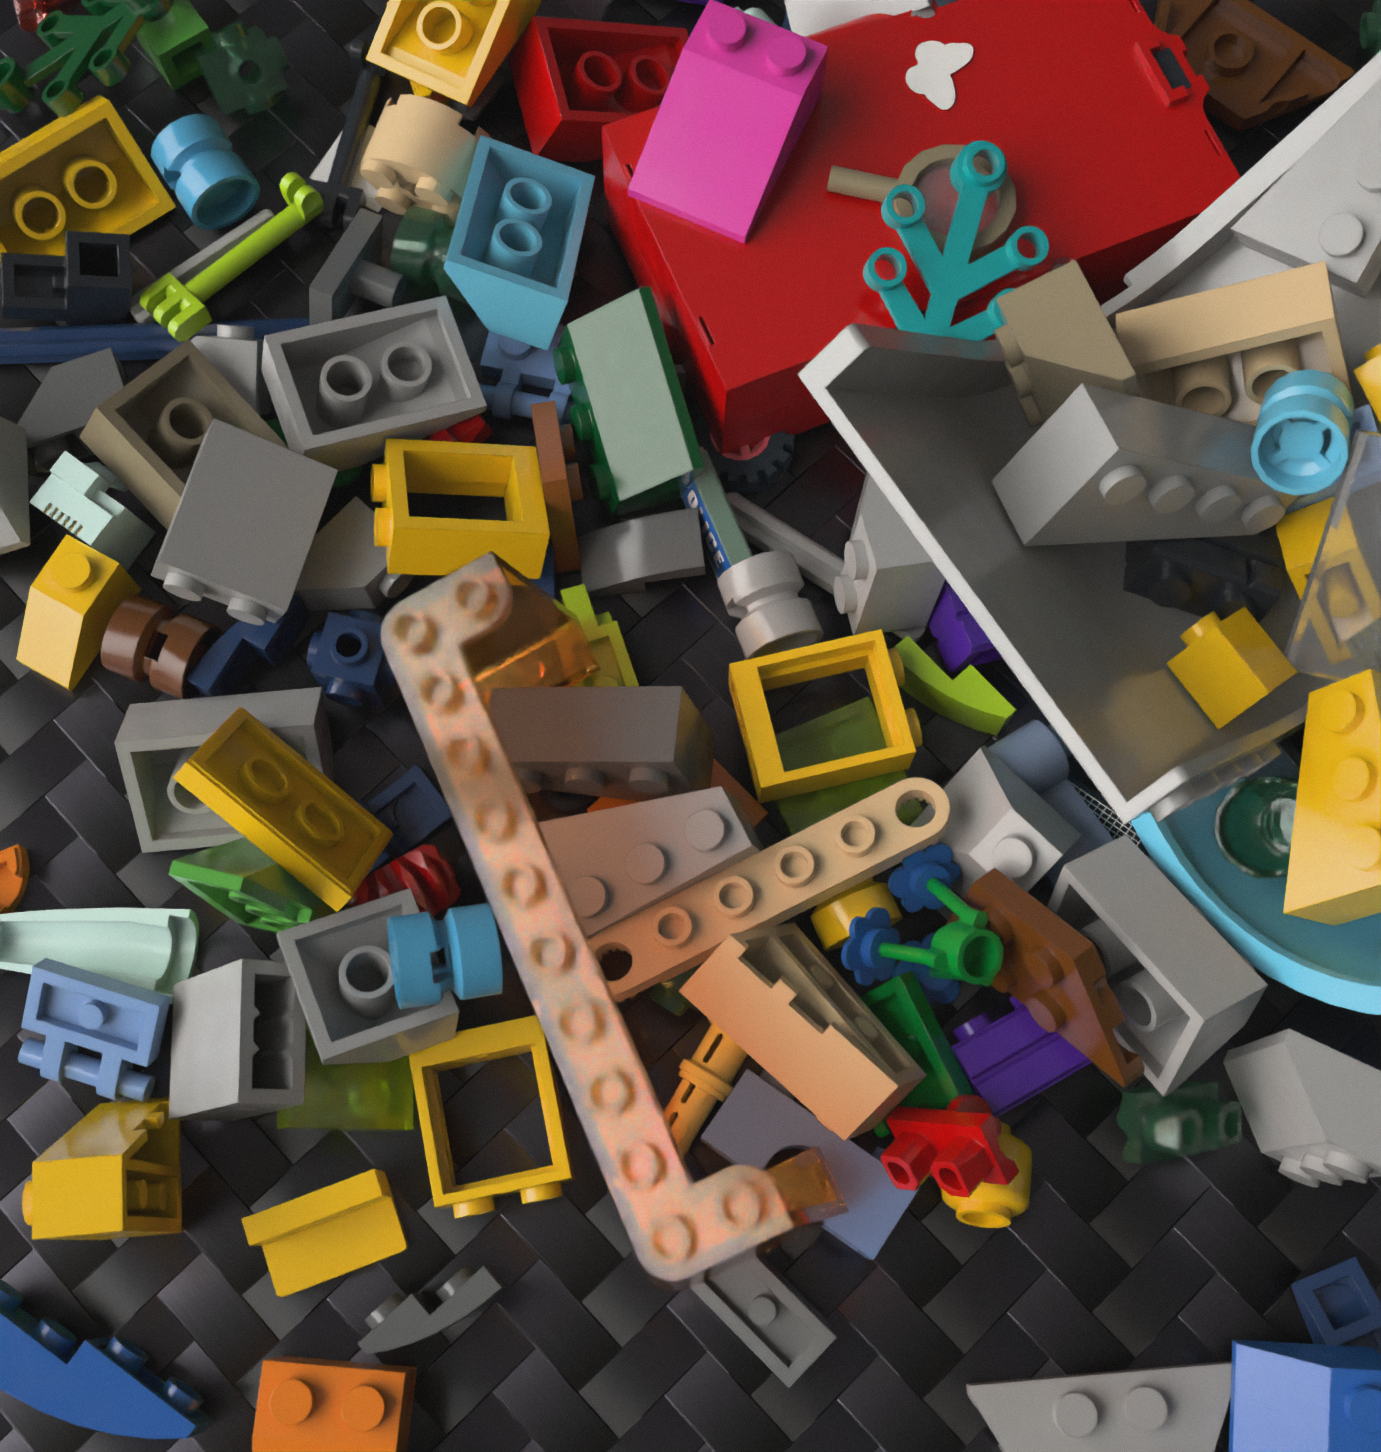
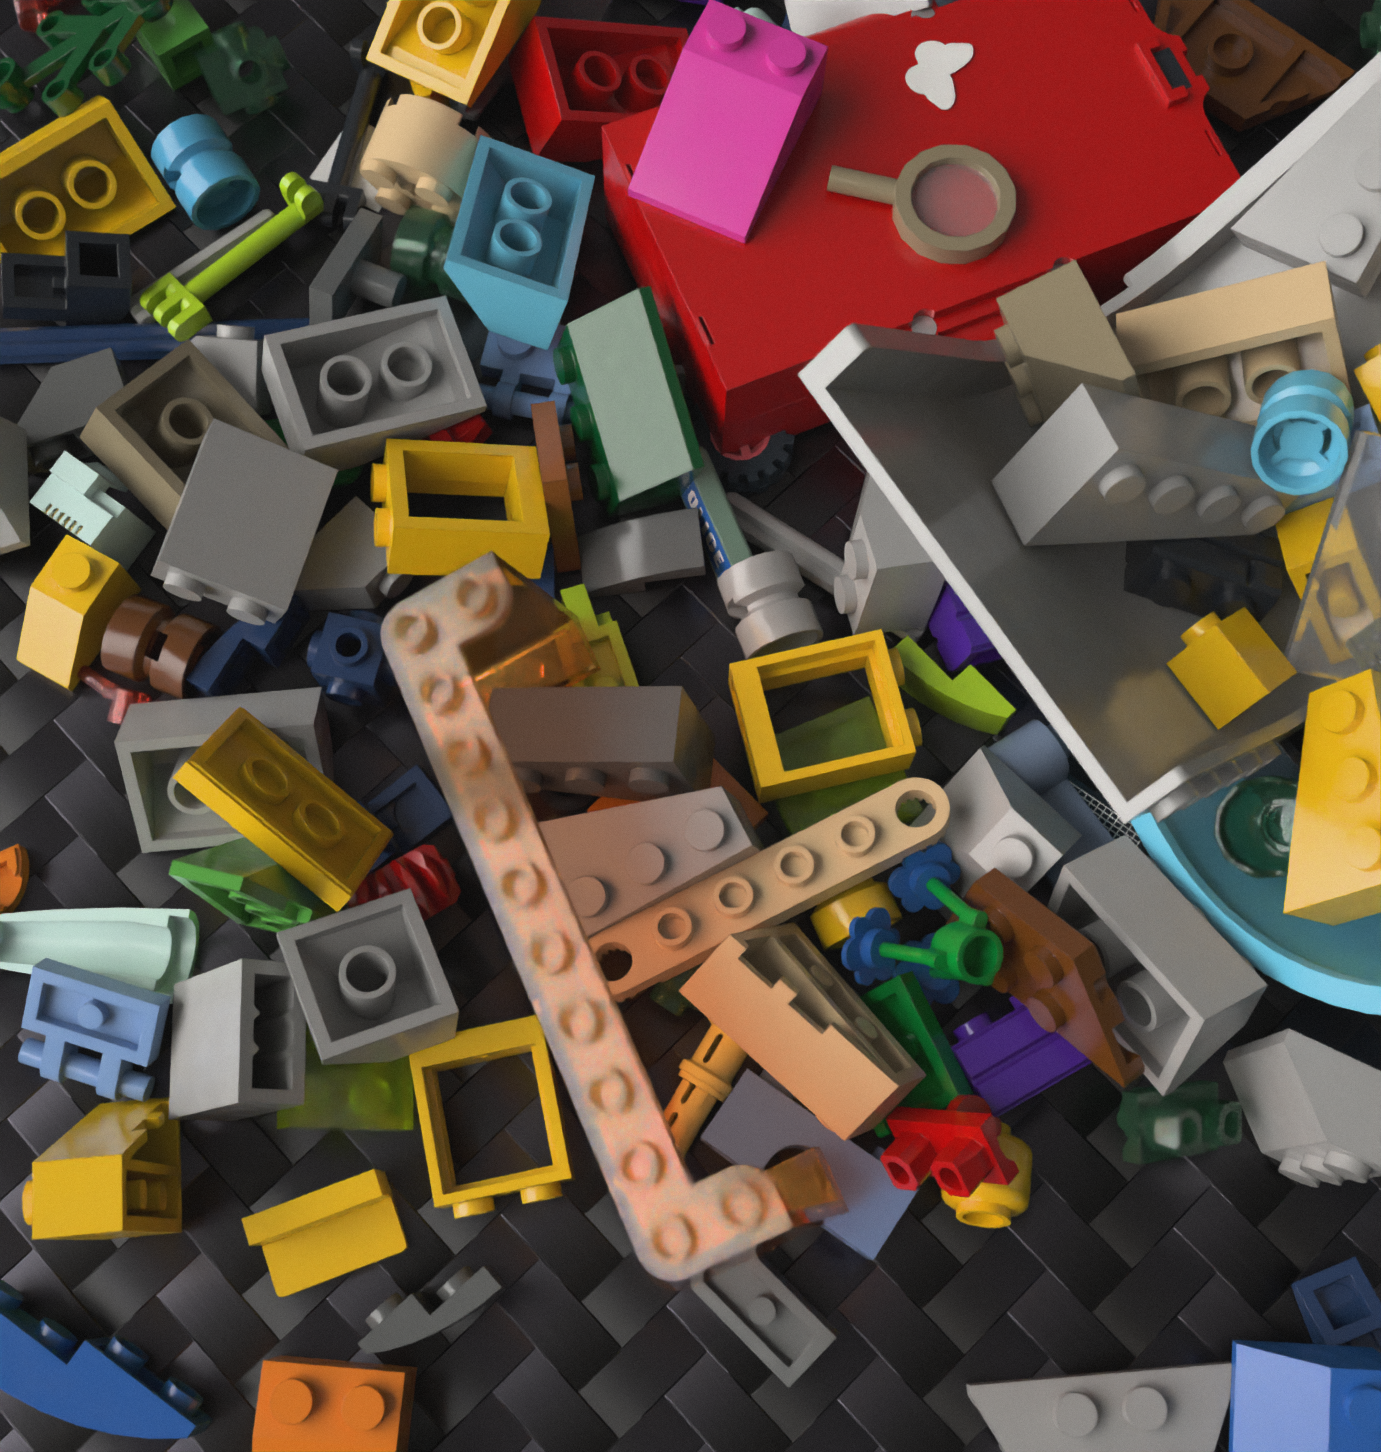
dark azure wheel [387,903,502,1009] -> none
teal plant [863,141,1049,341] -> none
none -> clear red hand [77,665,152,725]

